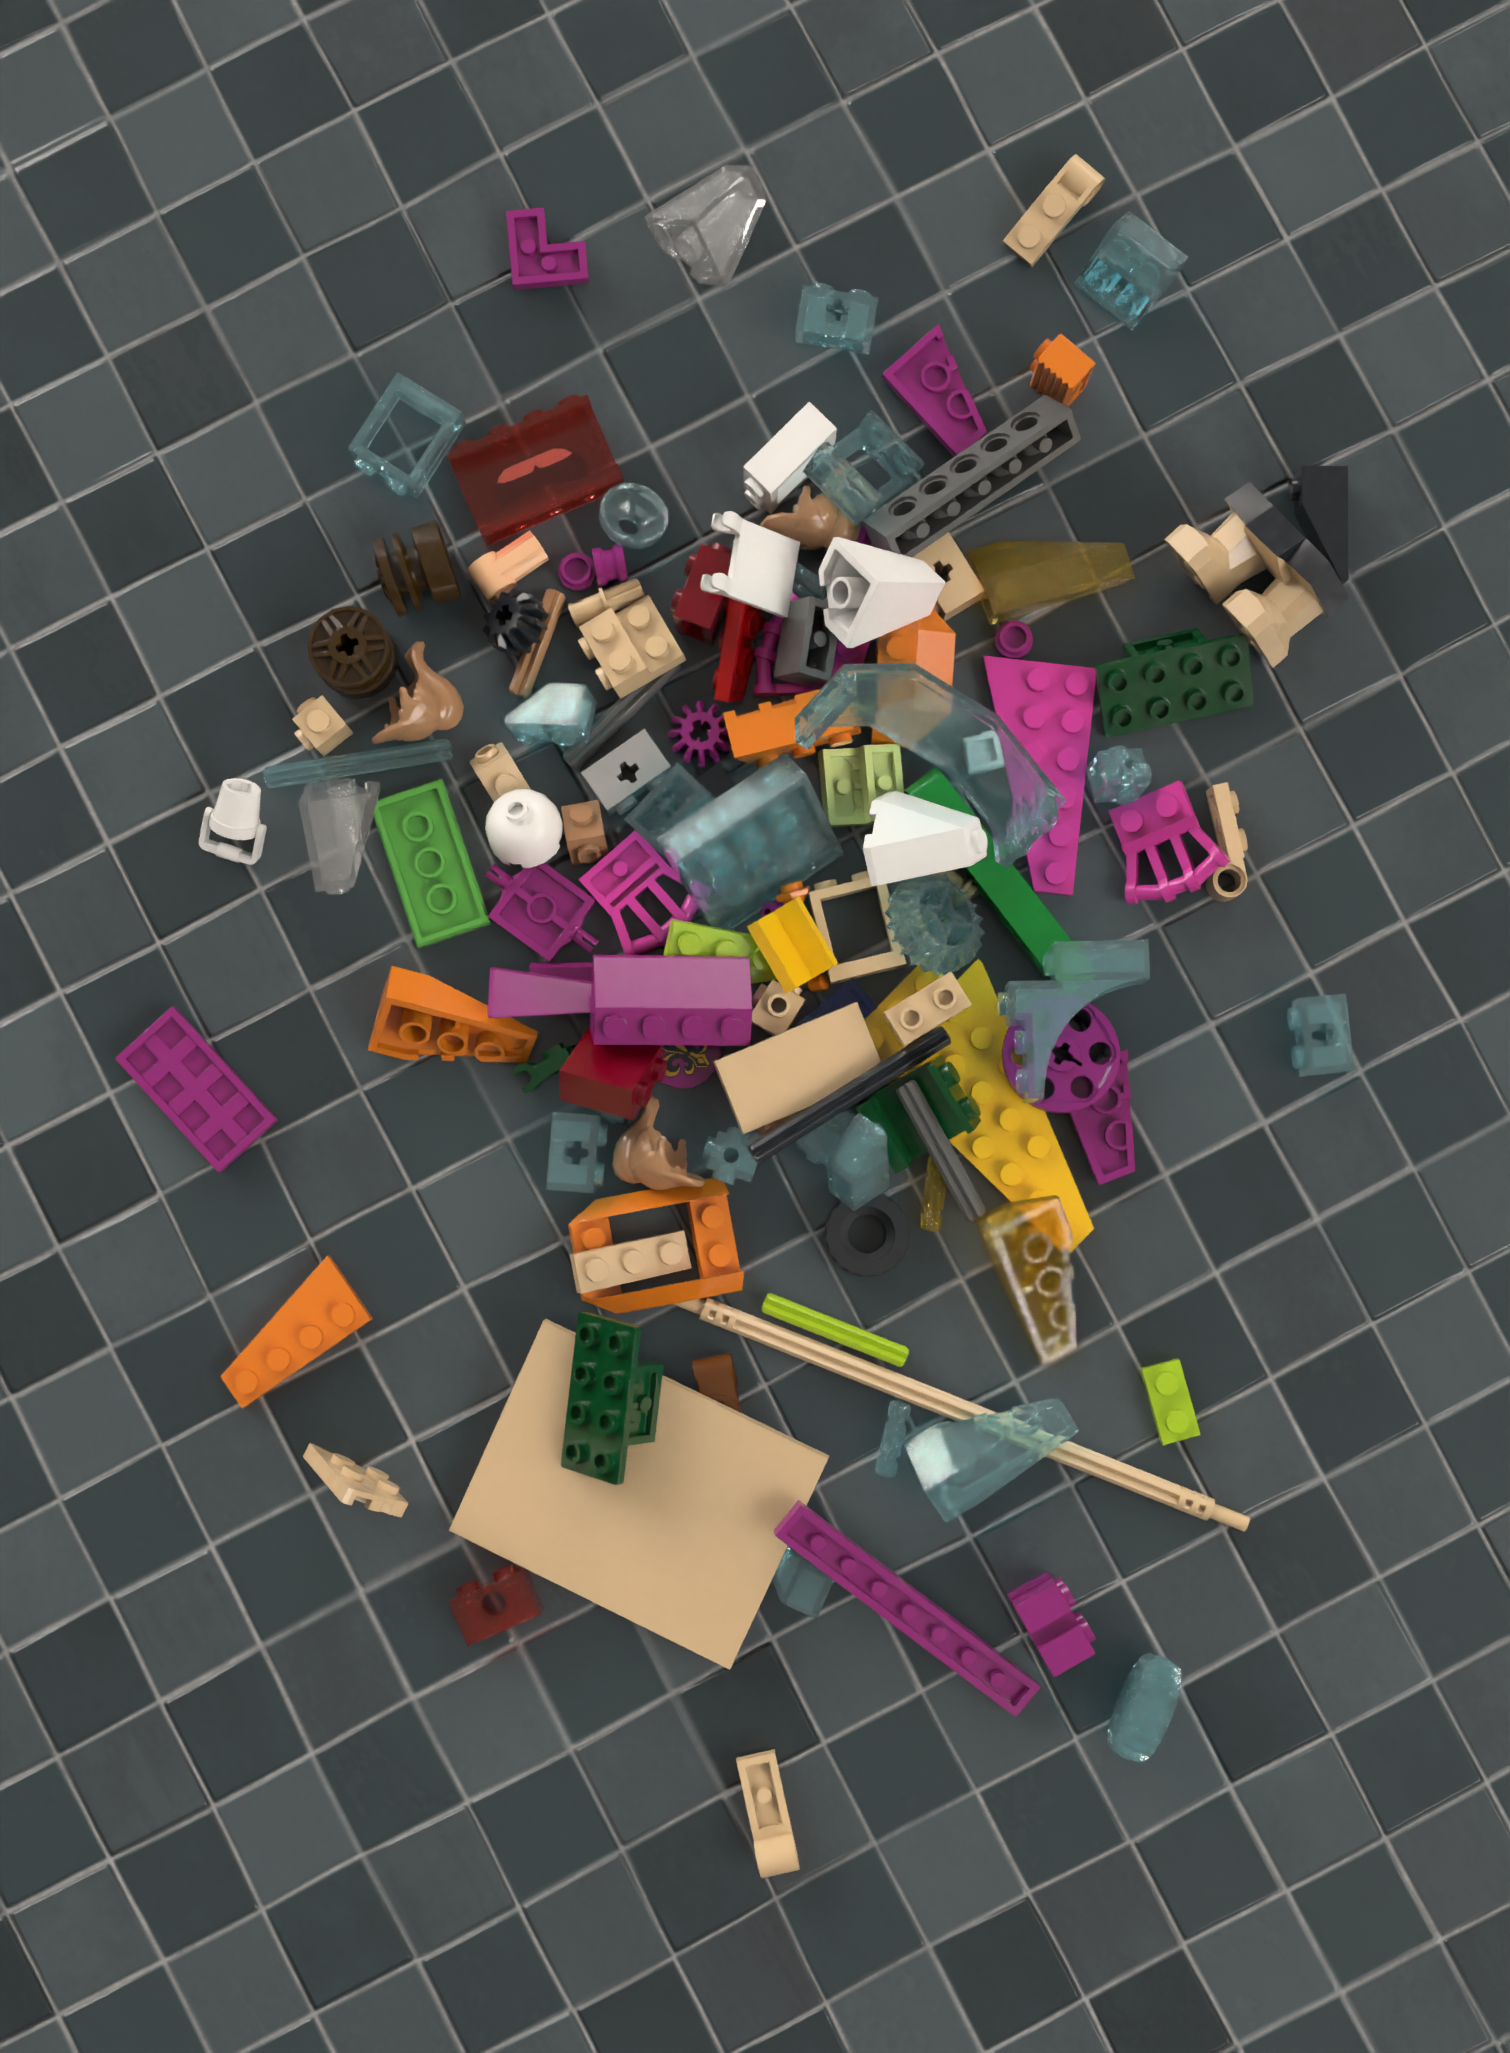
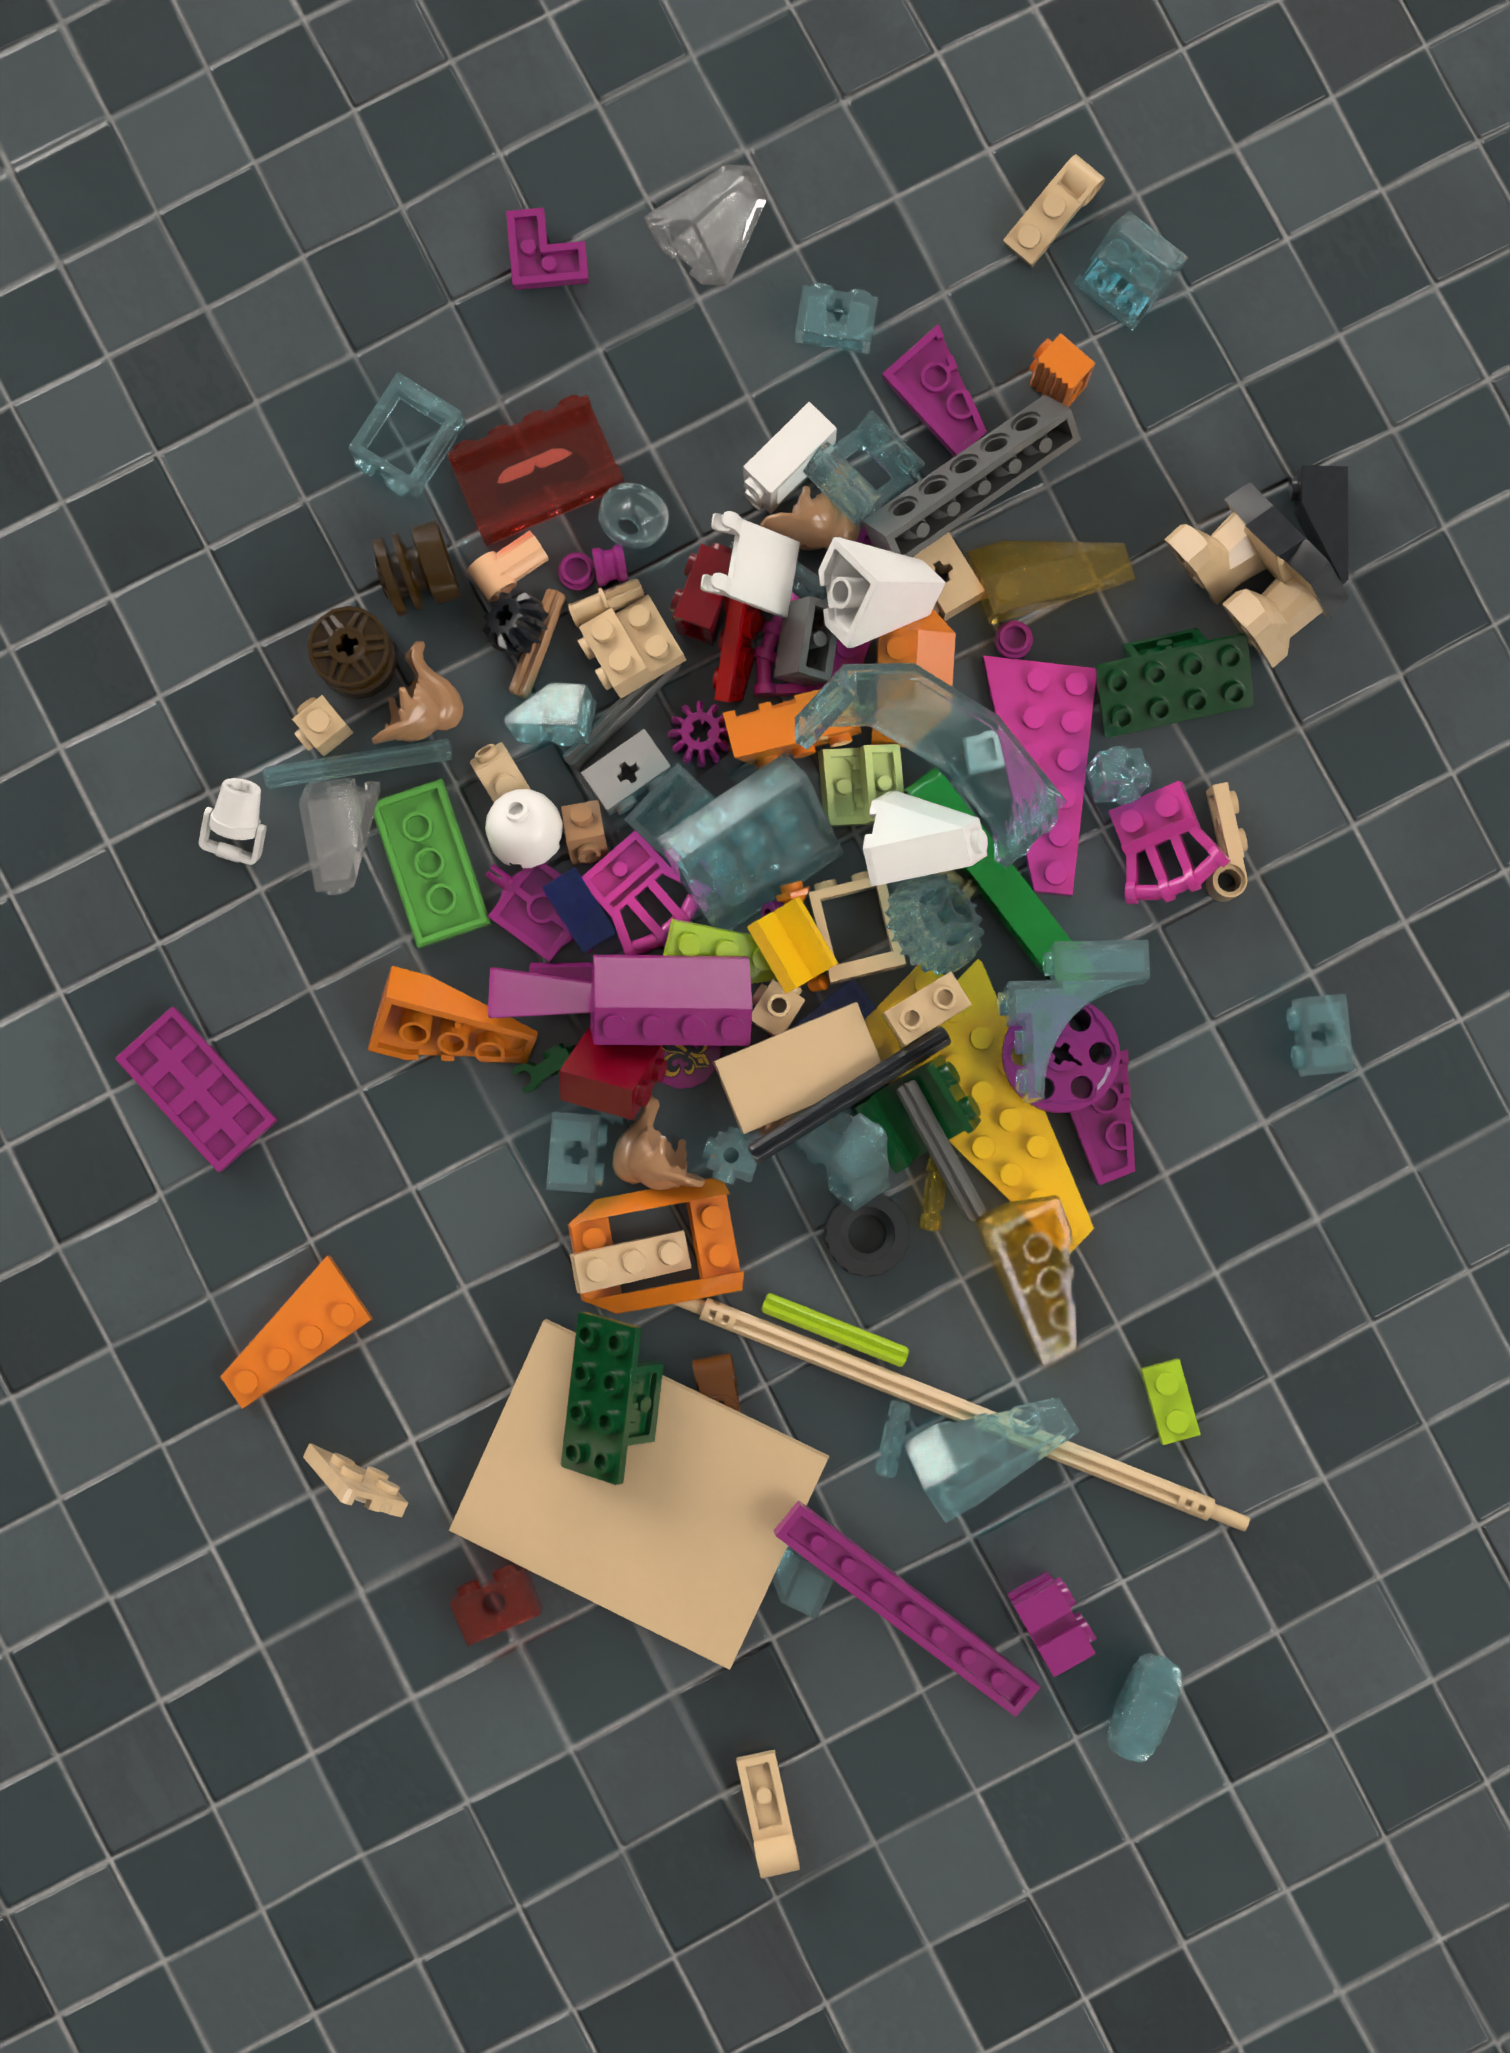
none -> clear blue plate [542,867,616,954]

